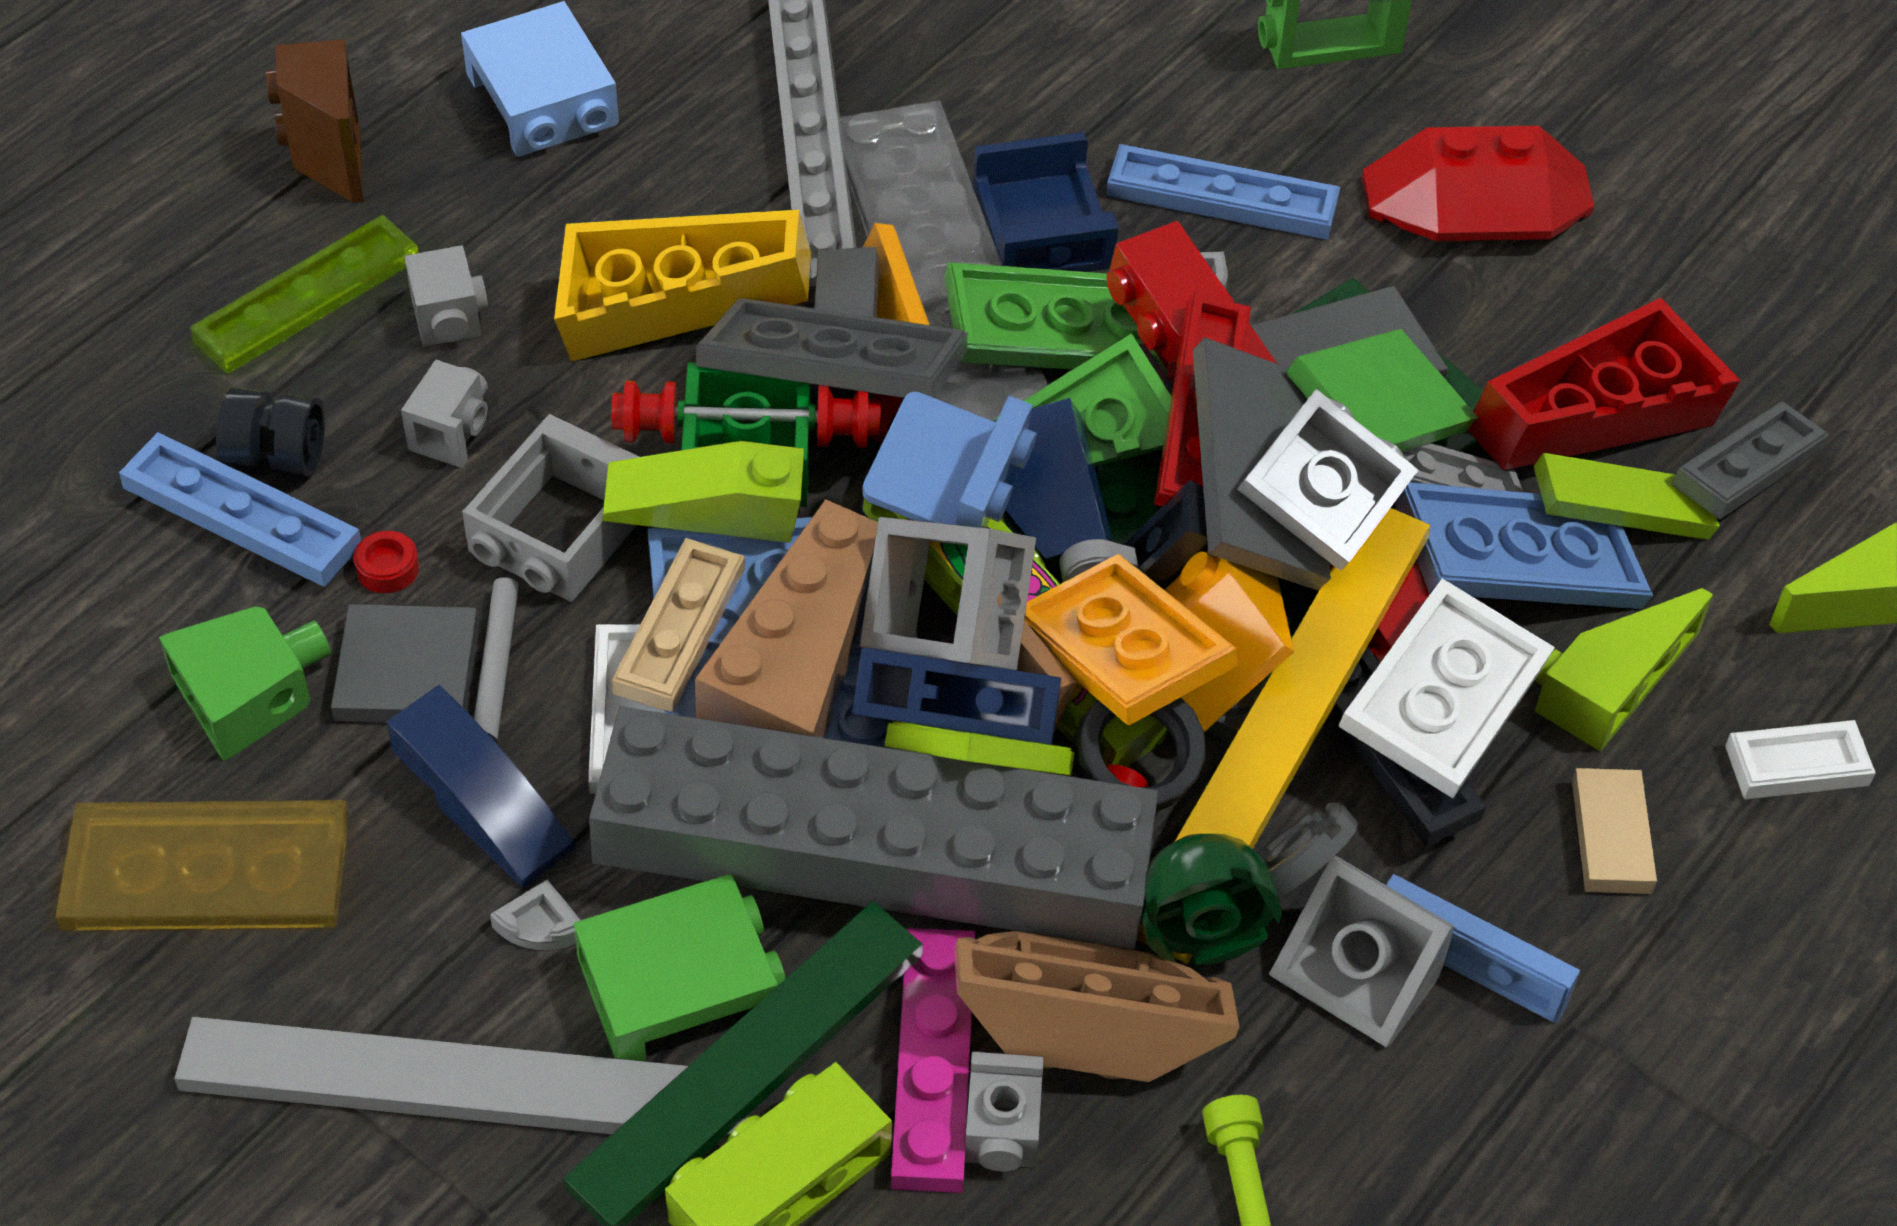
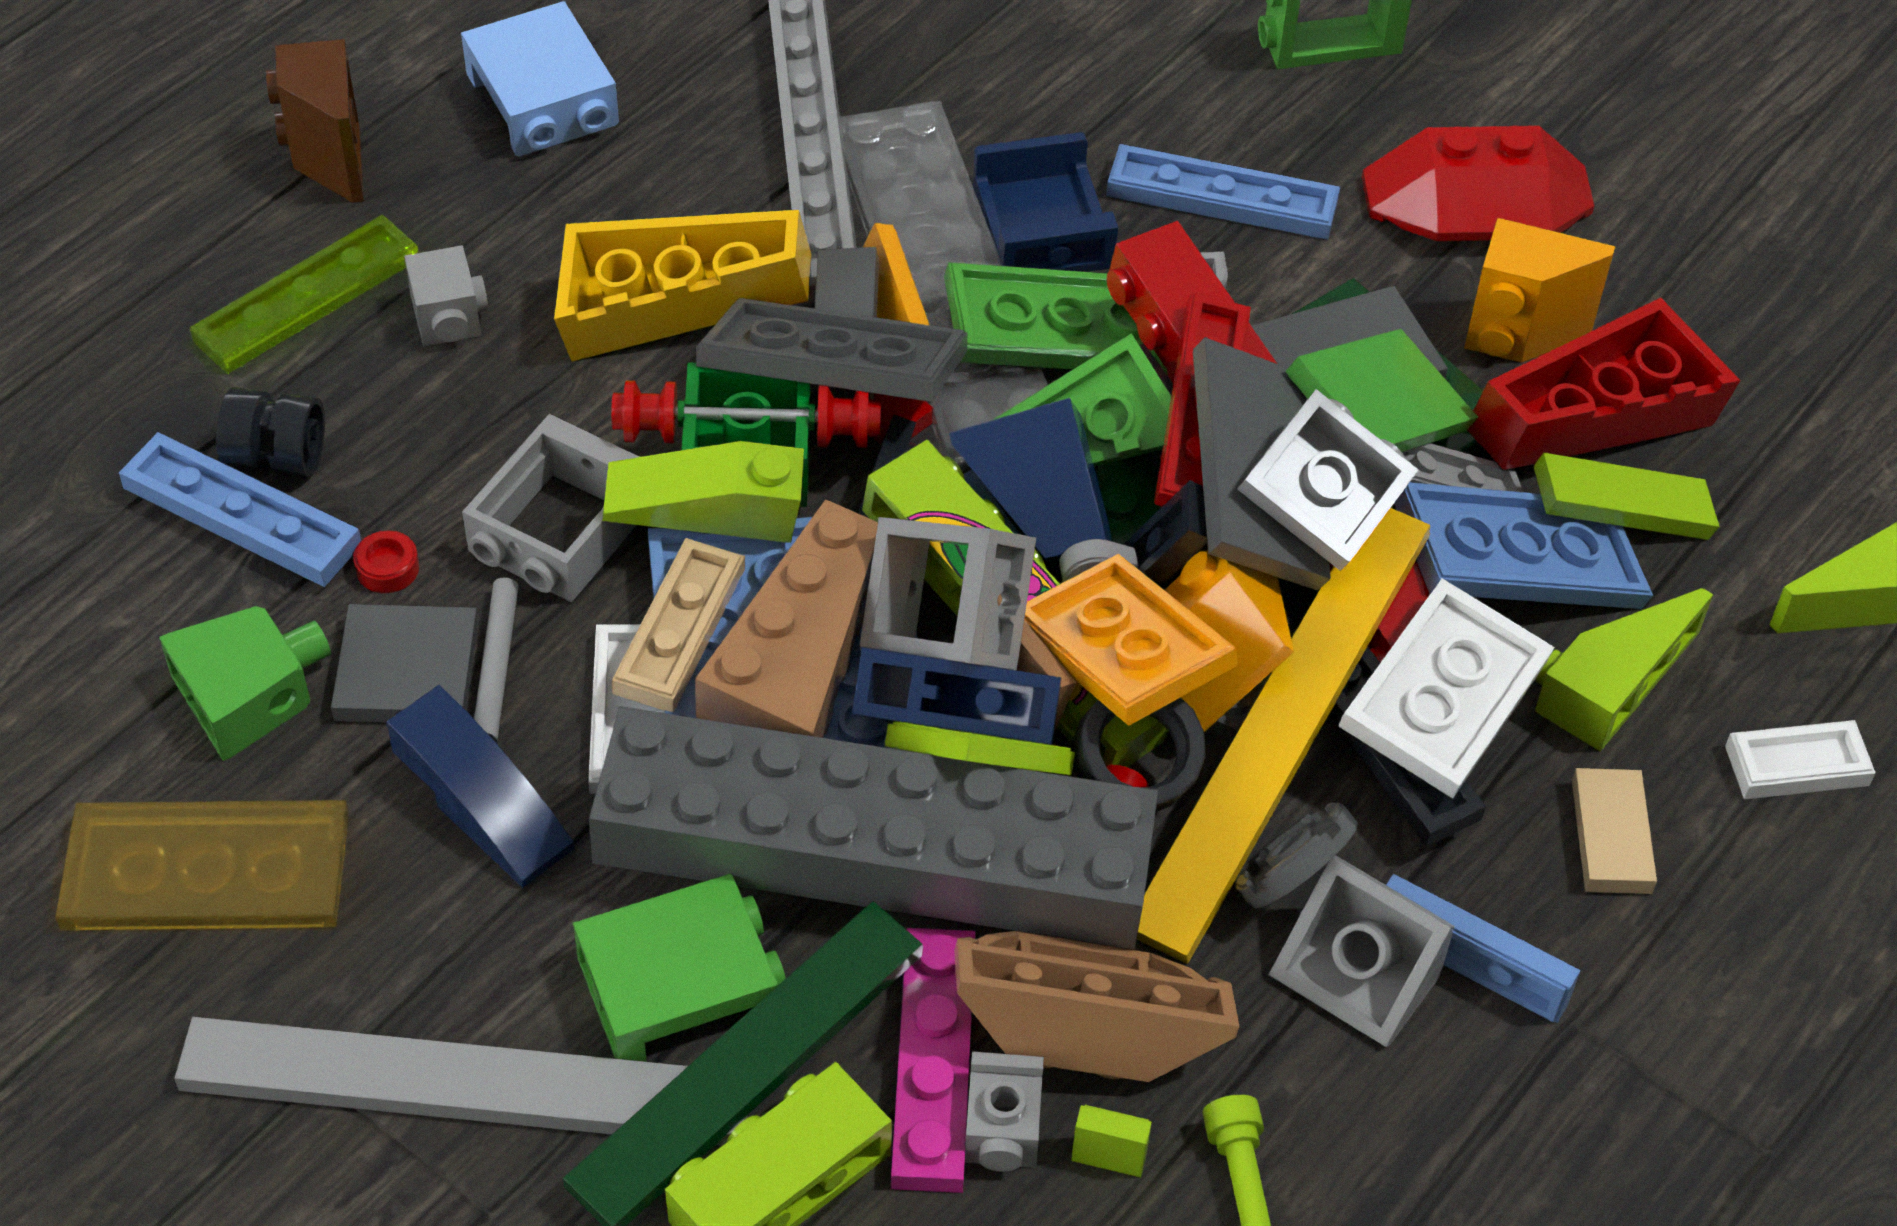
light grey brick [401,360,488,468] -> none
light grey tile [490,880,580,950] -> none
medium blue bracket [863,392,1037,528] -> none
dark green cylinder [1141,833,1282,965] -> none
dark grey tile [1672,401,1829,519] -> none
none -> lime tile [1071,1105,1152,1178]
none -> light orange slope [1464,218,1615,363]

